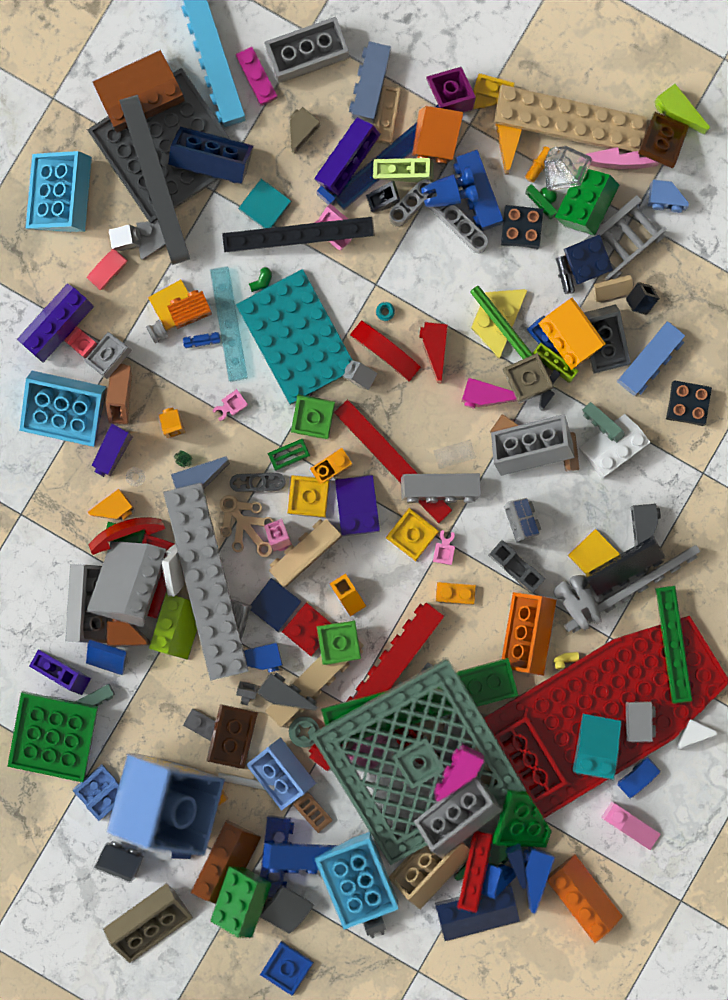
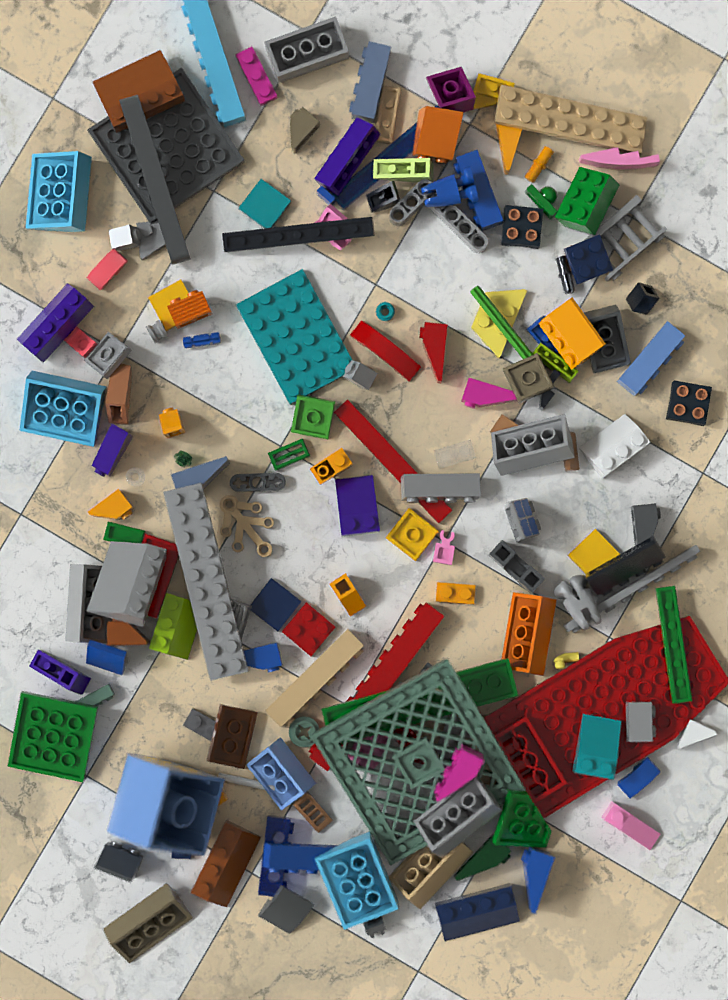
medium blue slope [73,764,119,821] -> none
red slope [88,517,165,555] -> none
white slope [162,543,185,596] -> none
dark blue slope [168,126,254,184] -> none
clear light blue tile [210,266,248,382] -> none
green brick [210,866,272,938] -> none
bright pink plate [212,389,248,421] -> none
flat silver tile [236,681,259,706] -> none
green arm [249,267,272,292] -> none
dark grey slope [257,672,318,710] -> none
blue tile [260,941,314,996] -> none
bright pink slope [264,519,292,551] -> none
tan slope [269,519,342,588] -> none
yellow tile [287,475,329,518] -> none
bright green tile [317,621,361,665] -> none
red tile [457,831,494,913] -> none
blue slope [481,864,516,899] -> none
dark blue slope [506,844,527,890] -> none
clear slope [544,146,592,191] -> none
orange slope [547,854,623,943] -> none
sand green piece [582,402,625,443] -> none
tan tile [594,275,633,302] -> none
reddish brown plate [638,112,689,169] -> none
medium blue slope [648,180,689,213] -> none
lime slope [655,84,710,134] -> none

